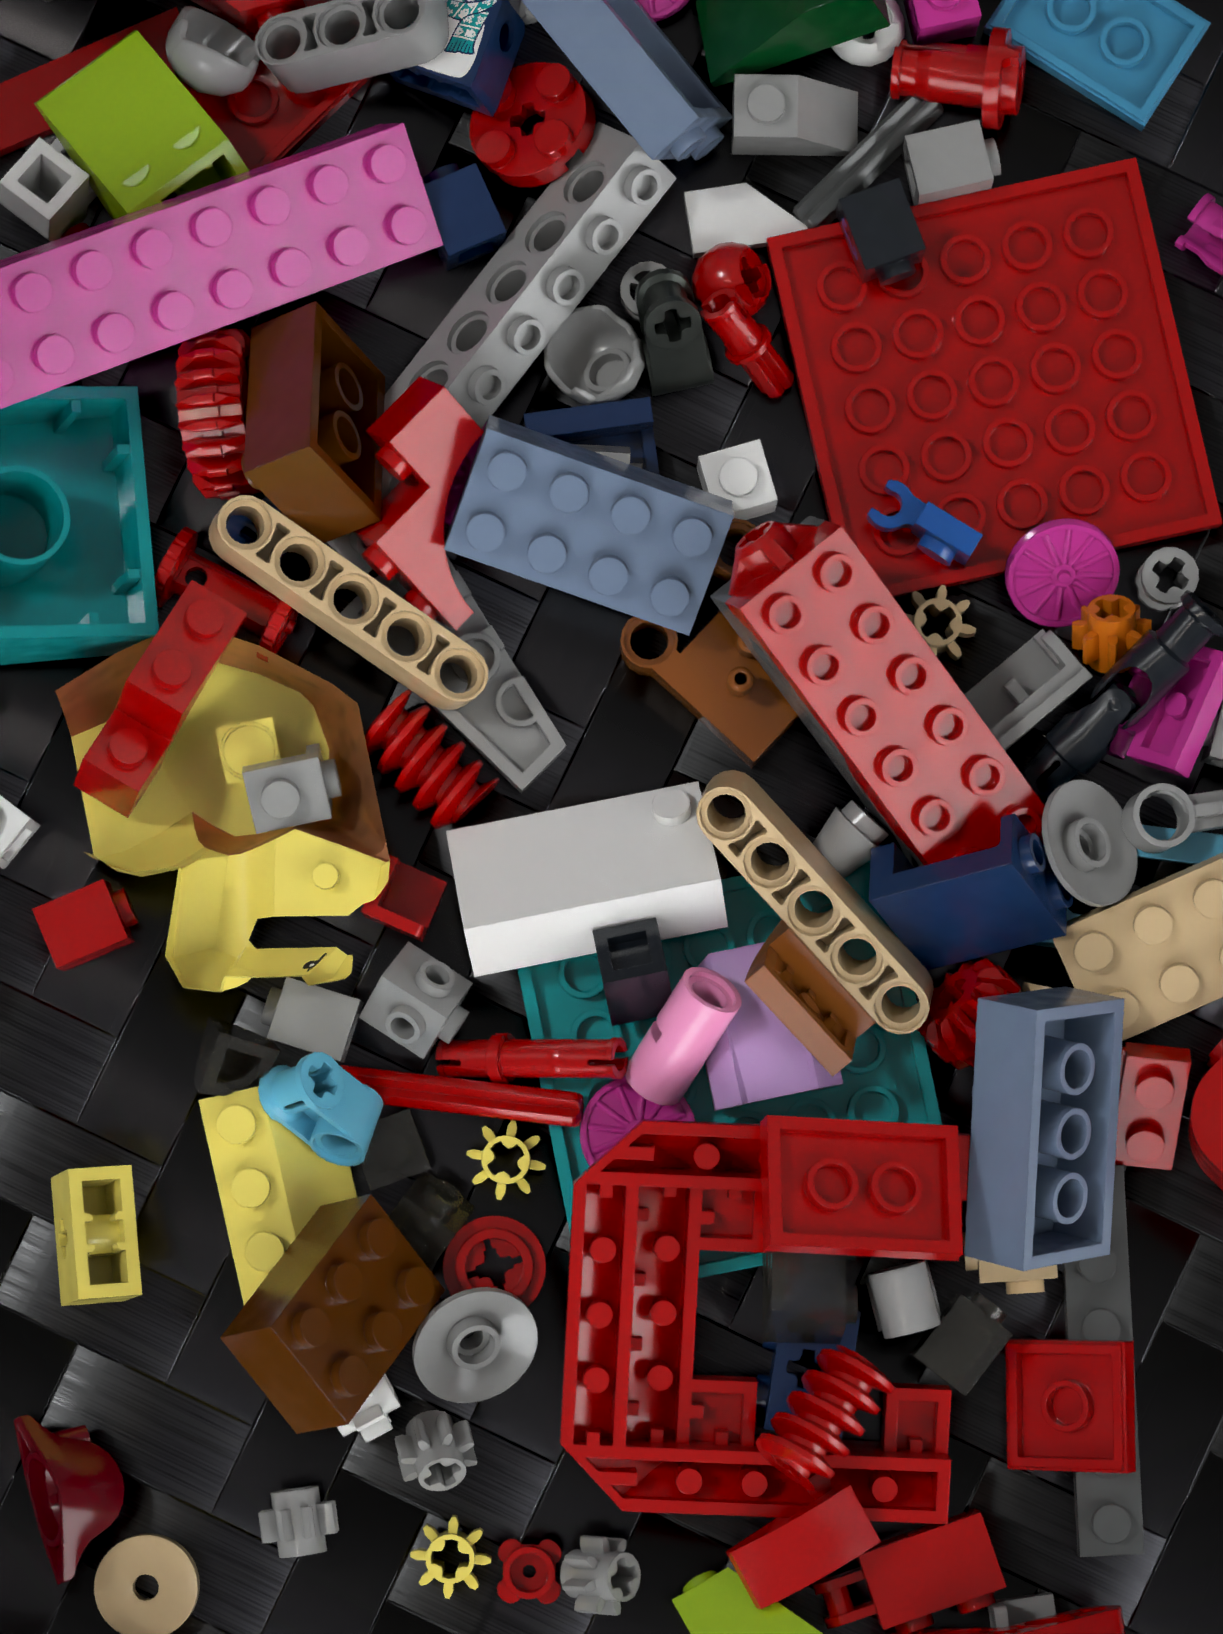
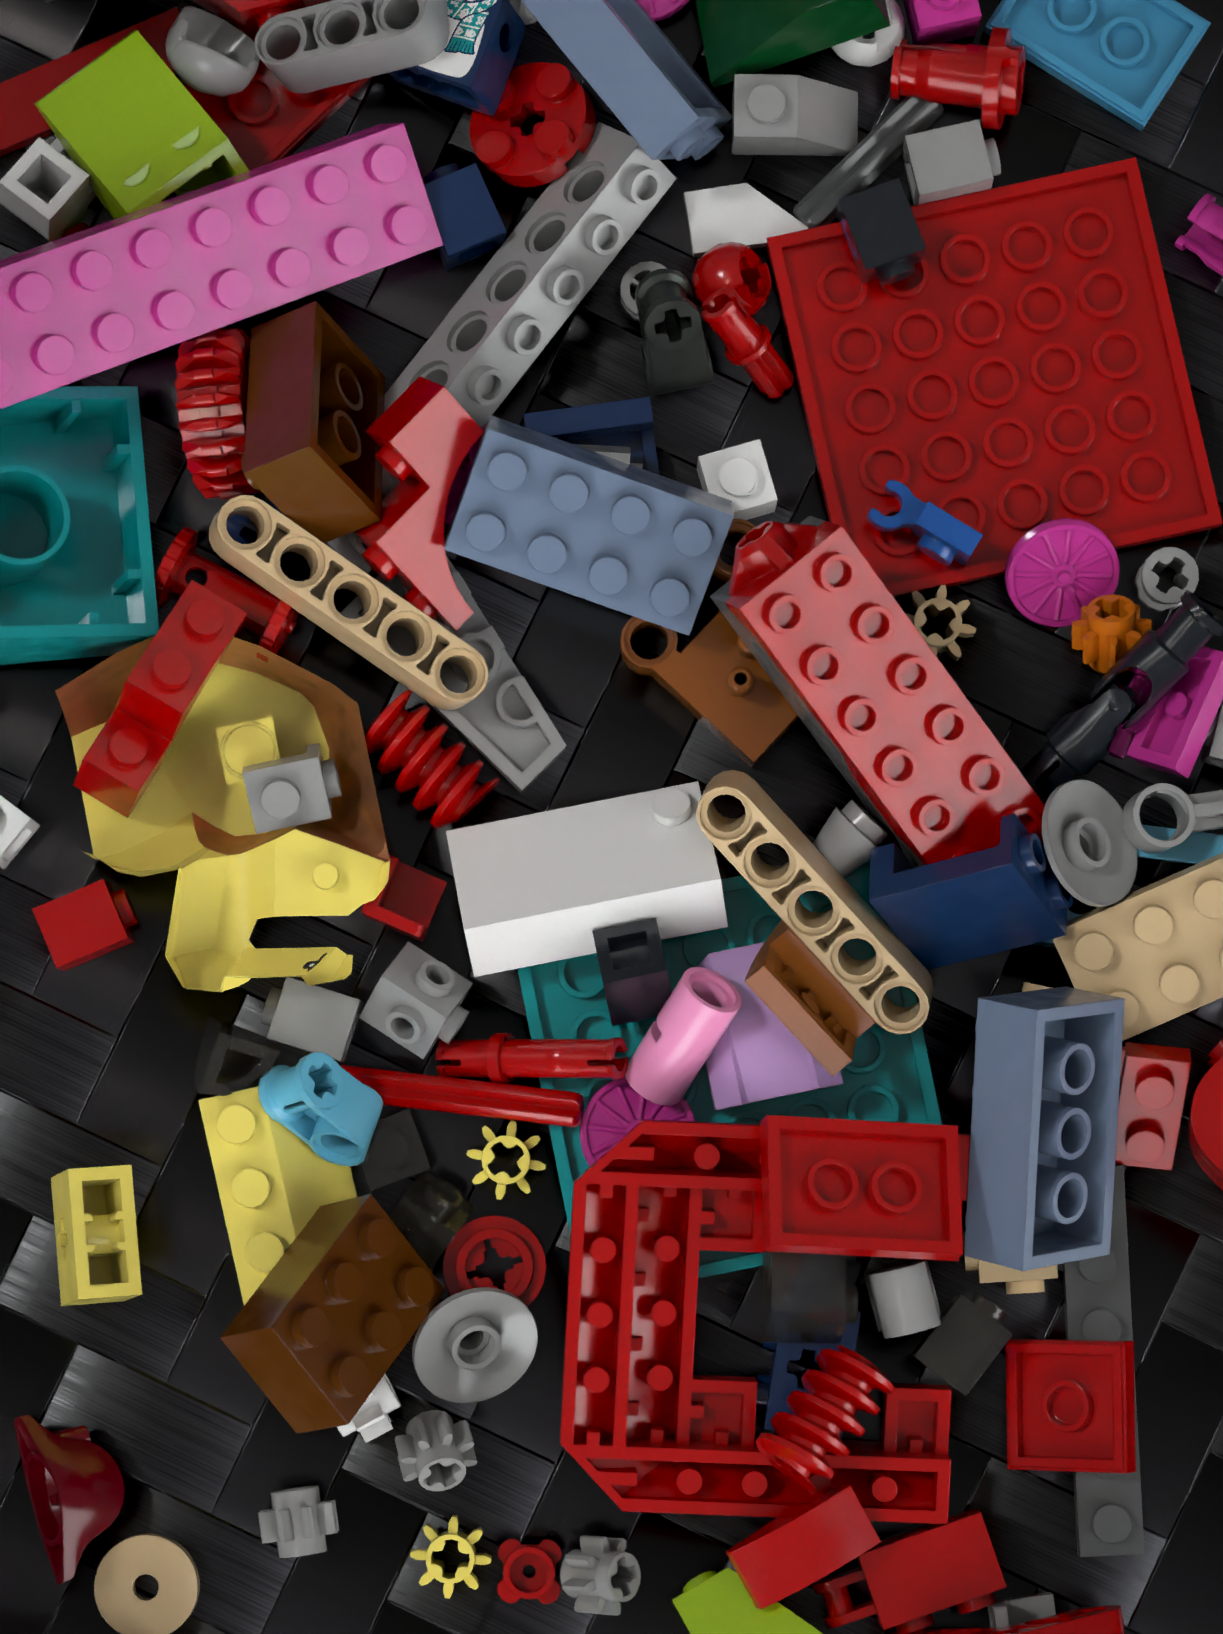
light grey hair [543,304,646,405] -> none
red gear [917,958,1022,1070] -> none
light grey hinge [964,629,1093,751] -> none

